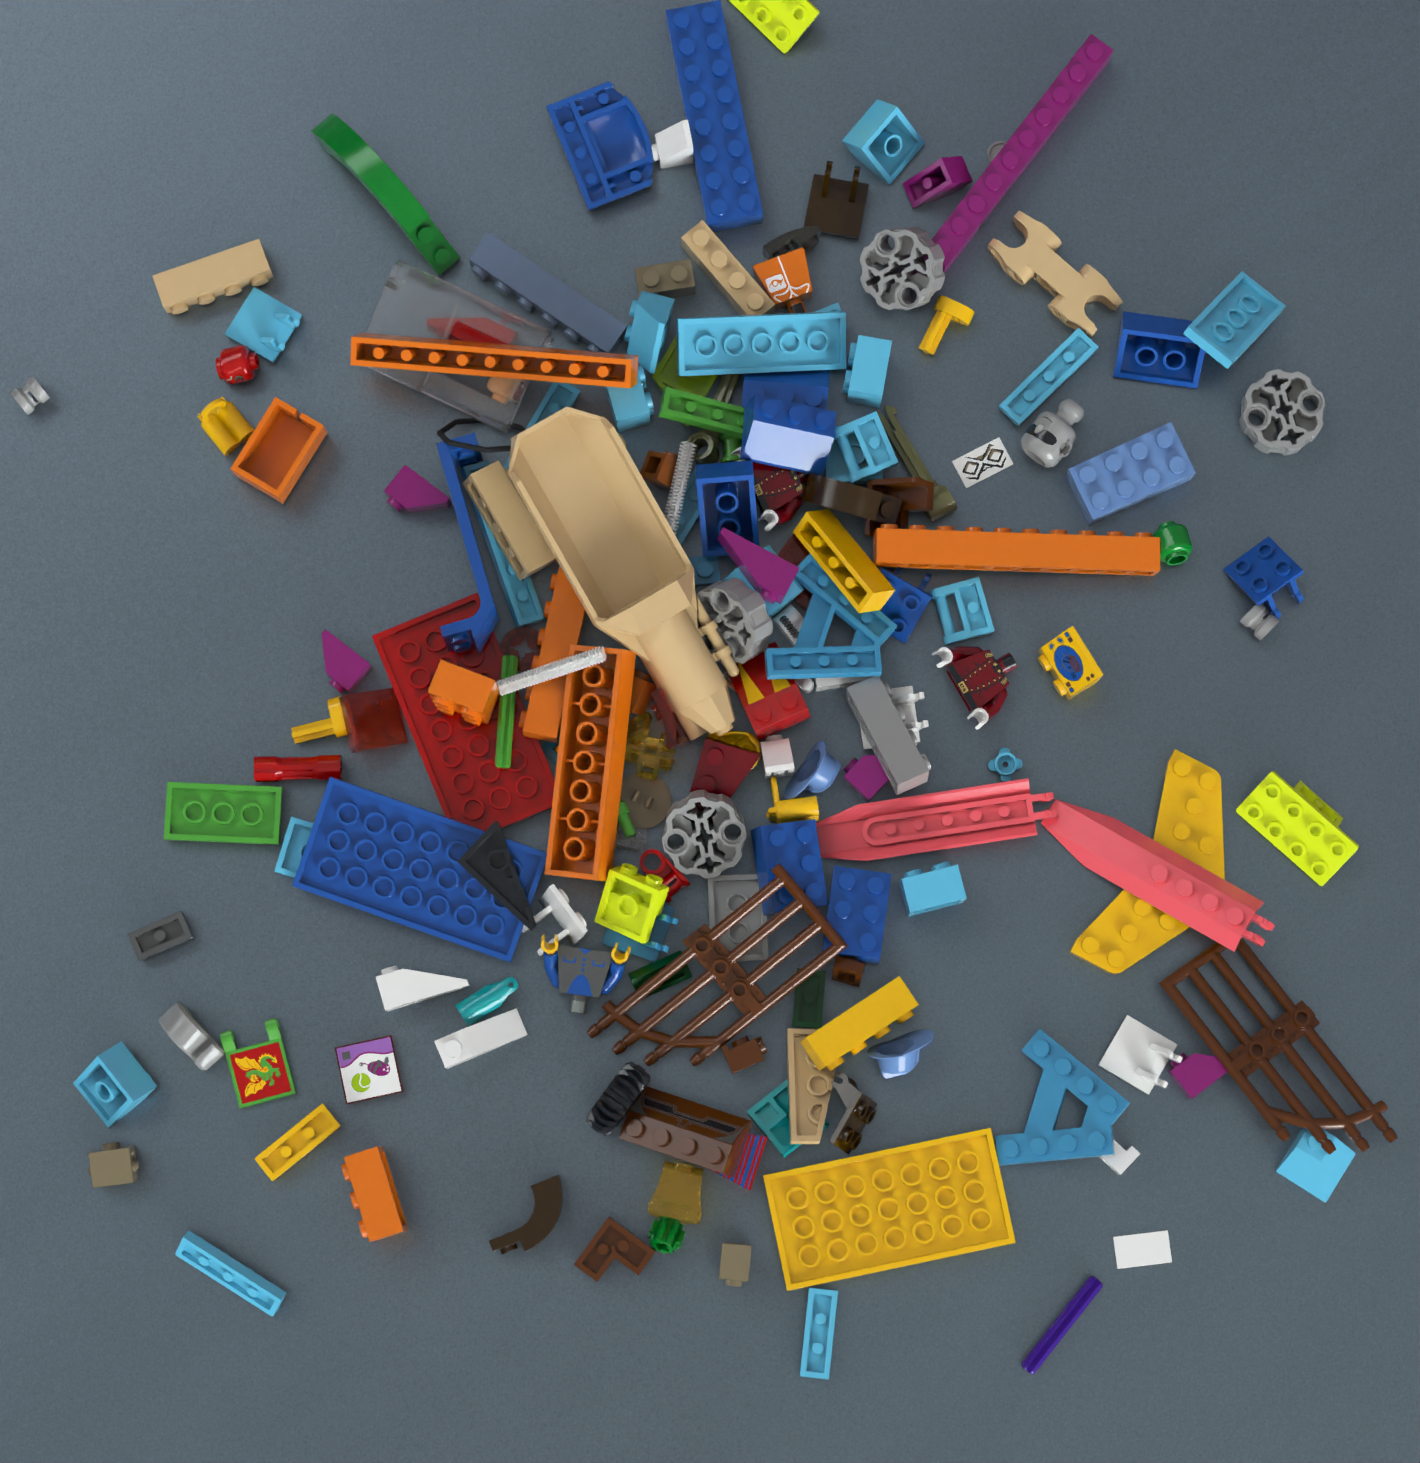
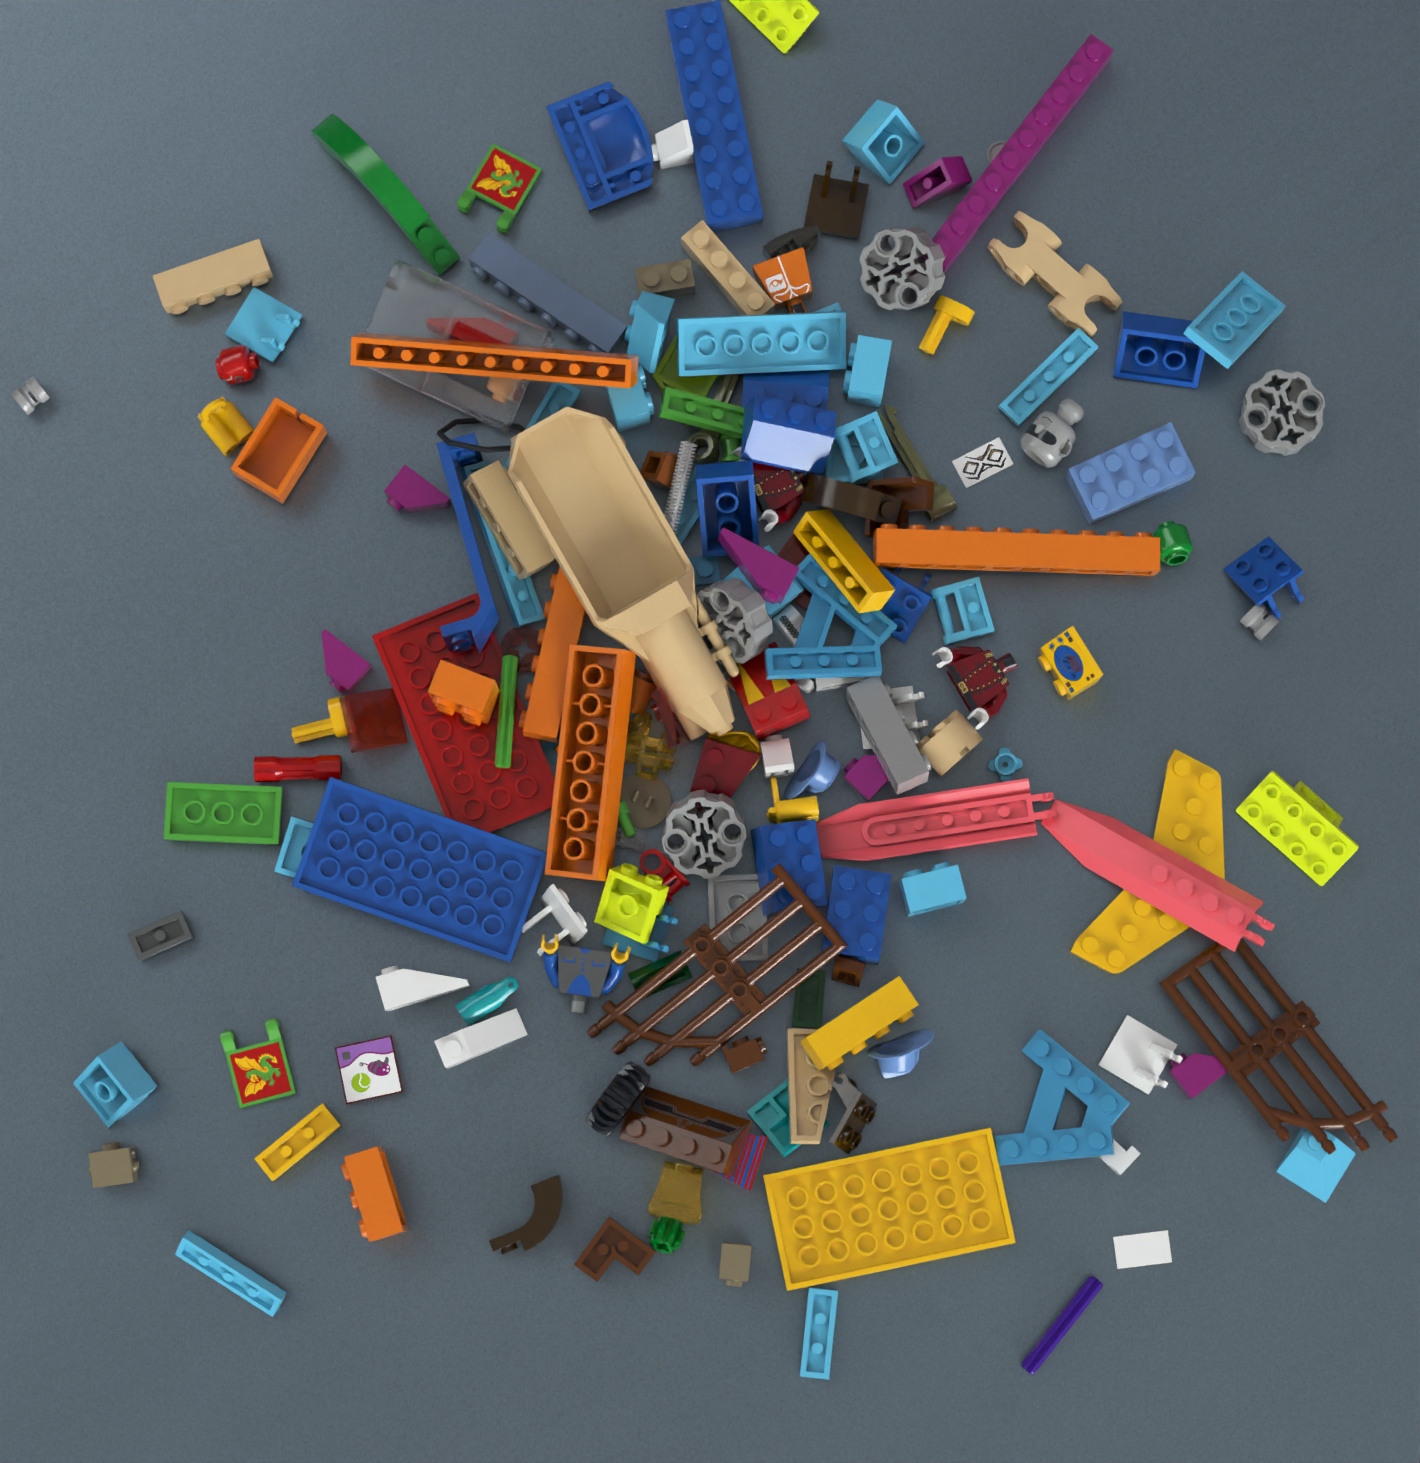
light grey animal [159,1002,224,1071] -> none
black wing [457,820,537,931] -> none
white axle [497,646,606,696] -> none
none -> flag [457,143,542,234]
none -> tan brick [916,709,983,776]

